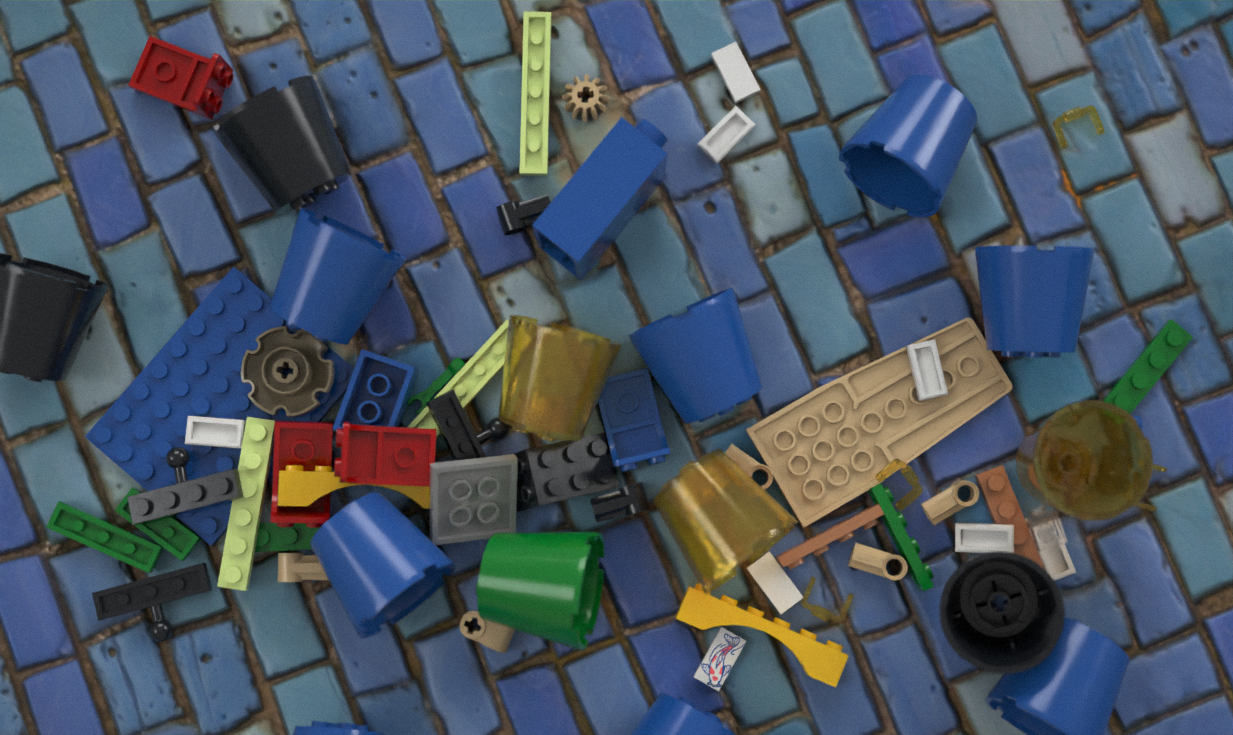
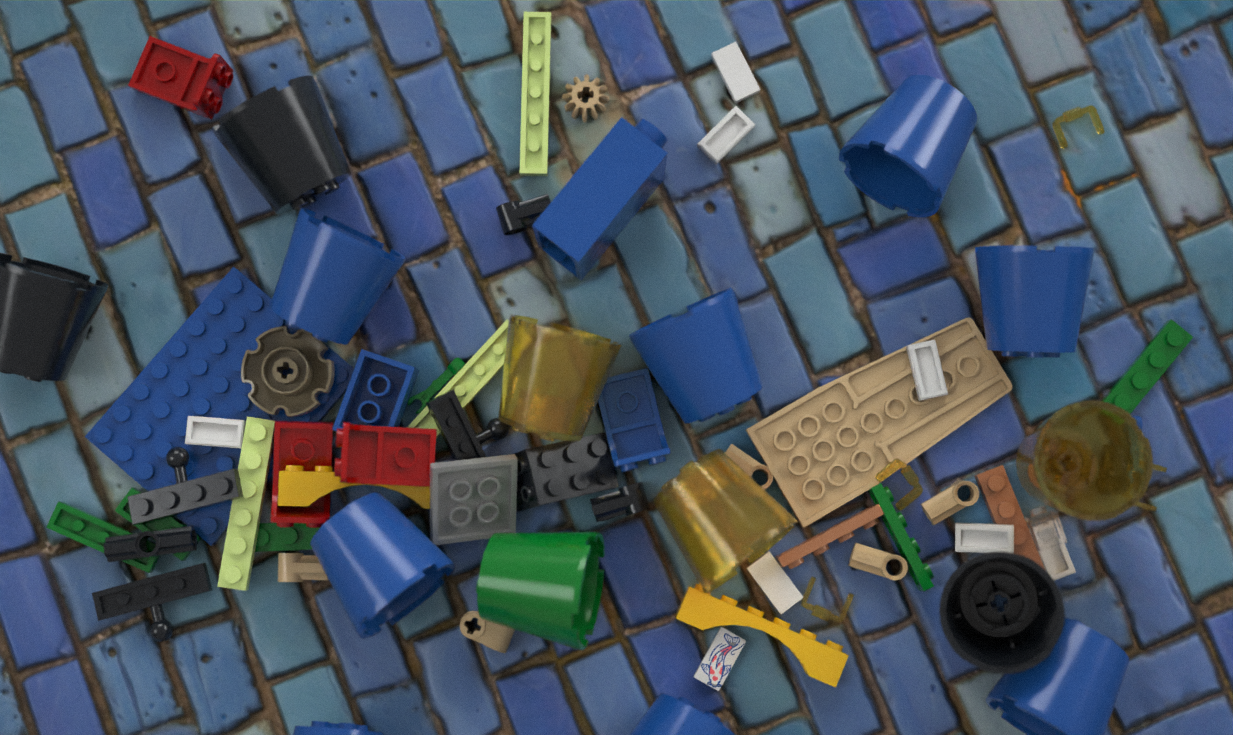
none -> black piece [104,526,198,562]

